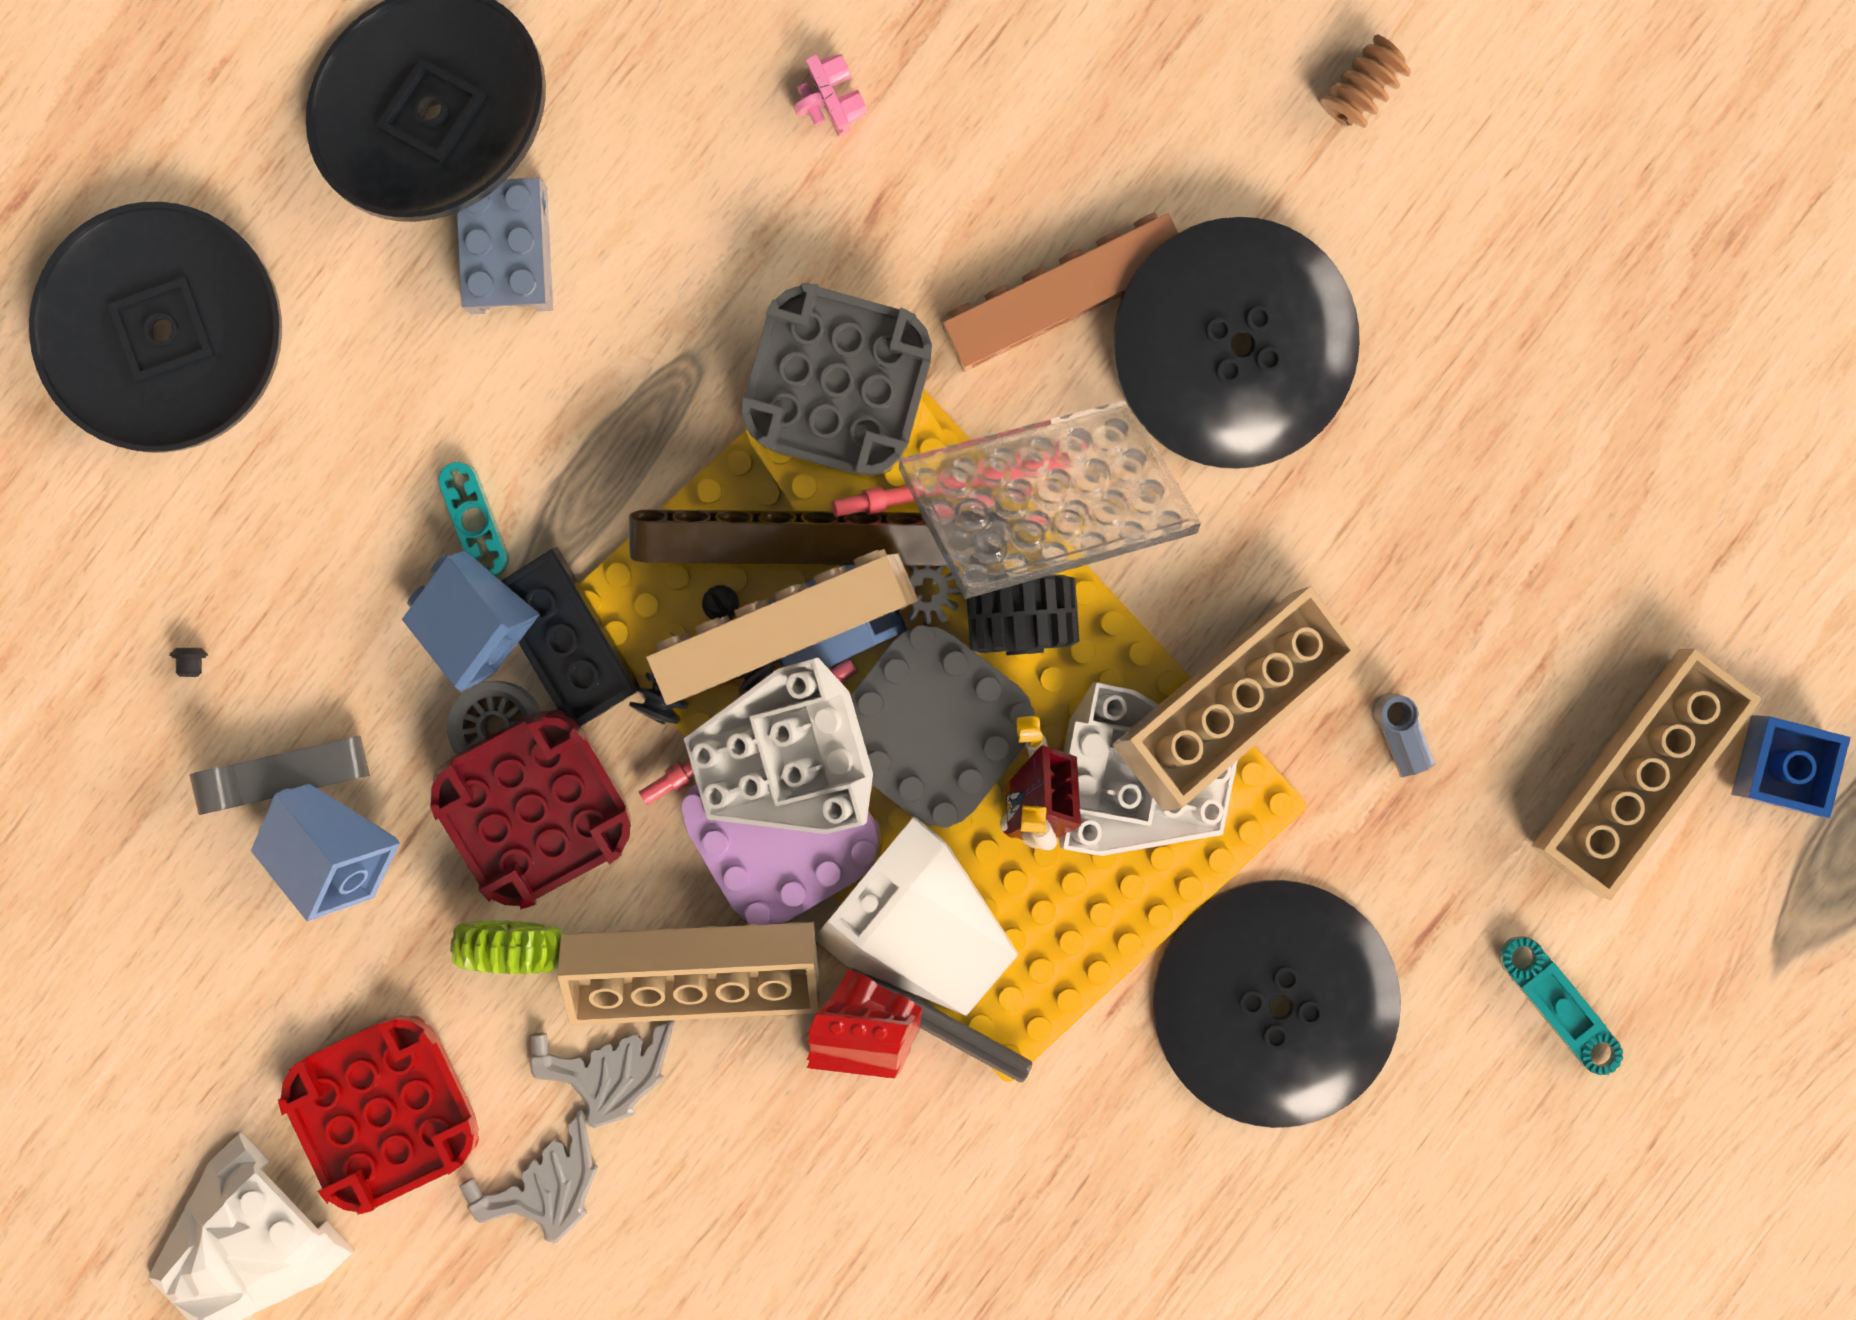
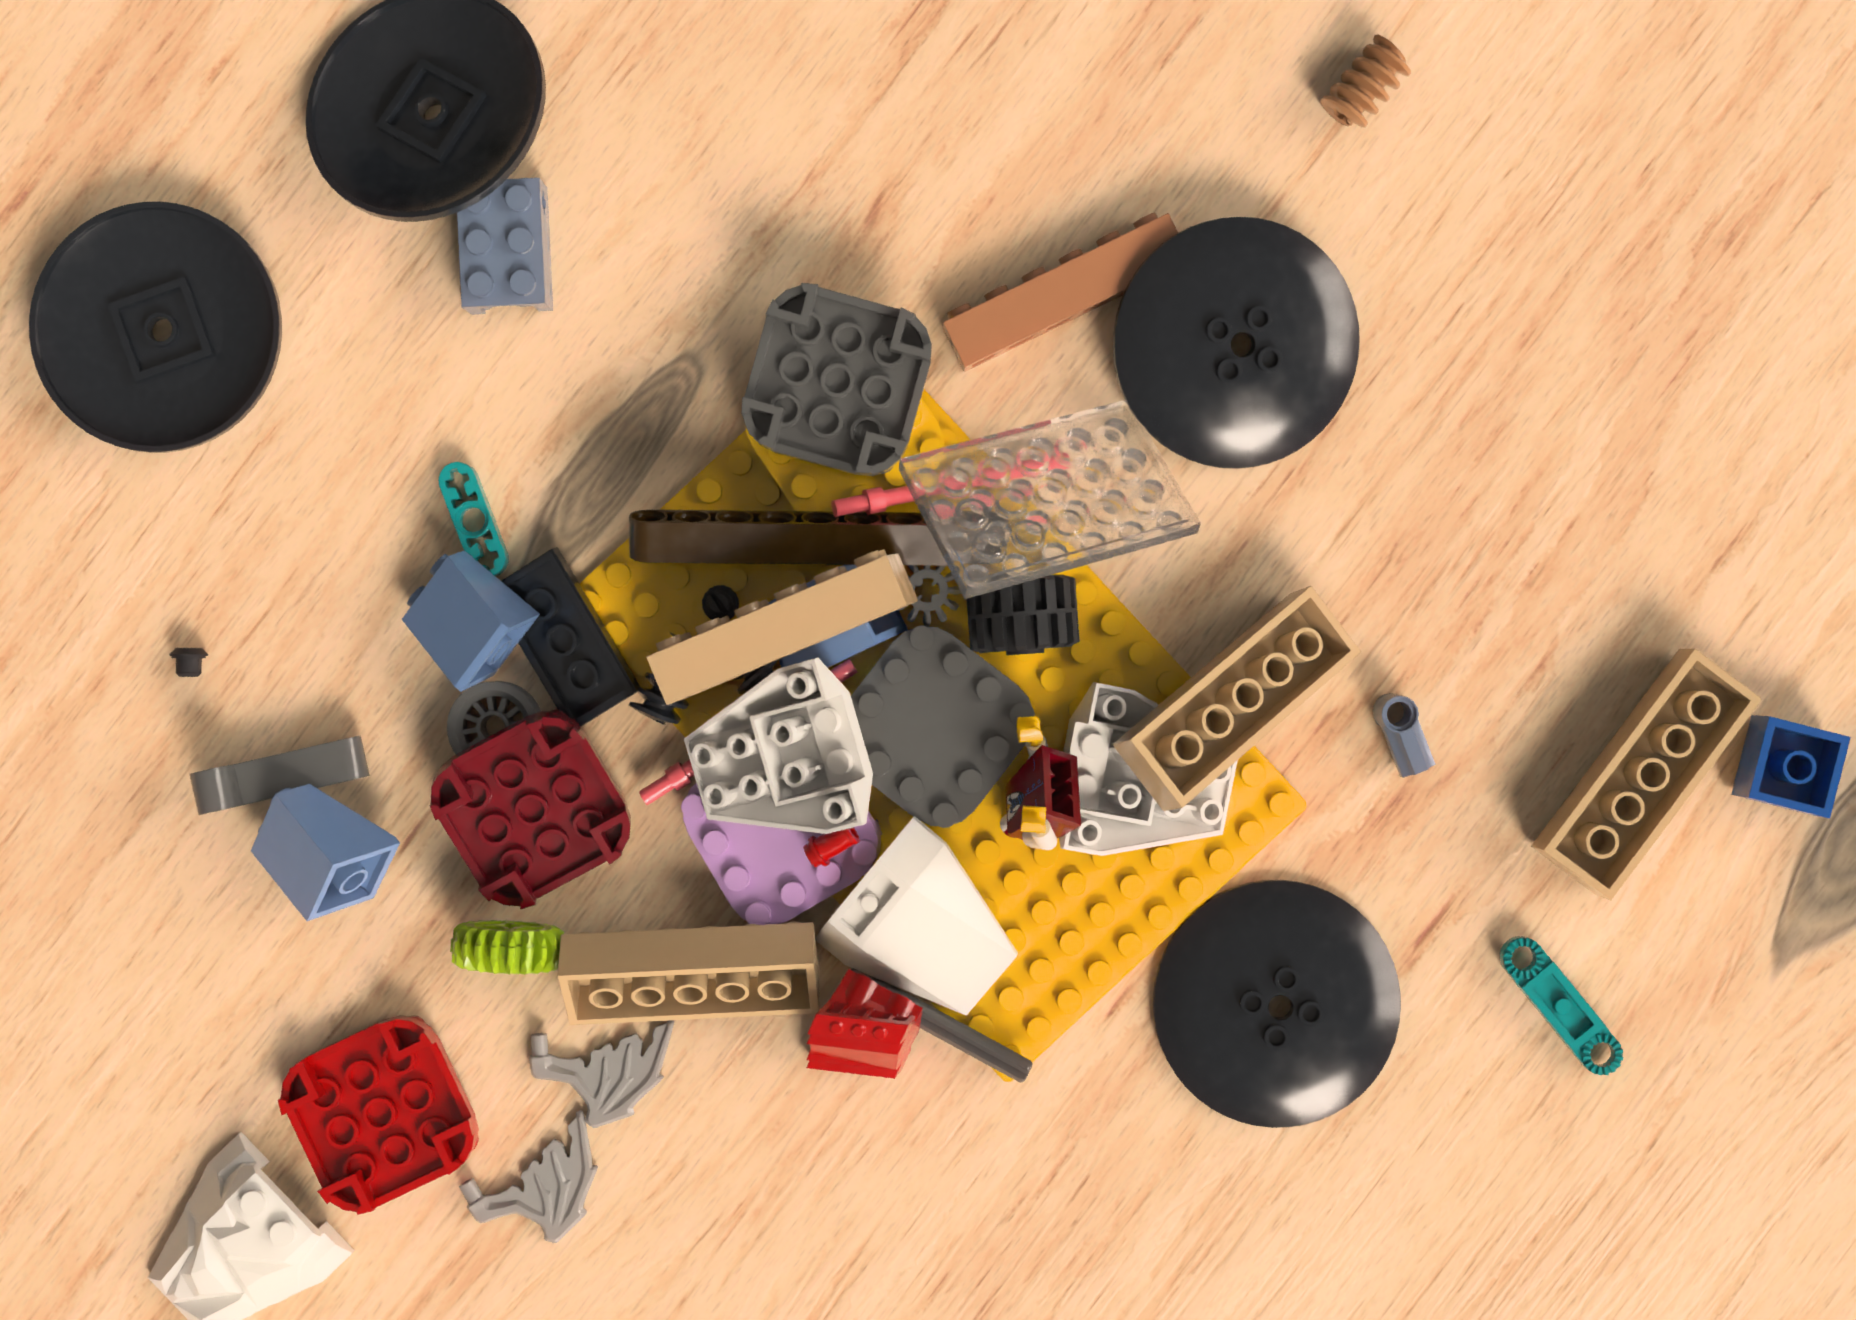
bright pink hips [793,54,867,137] -> none
none -> red pin [803,827,860,867]

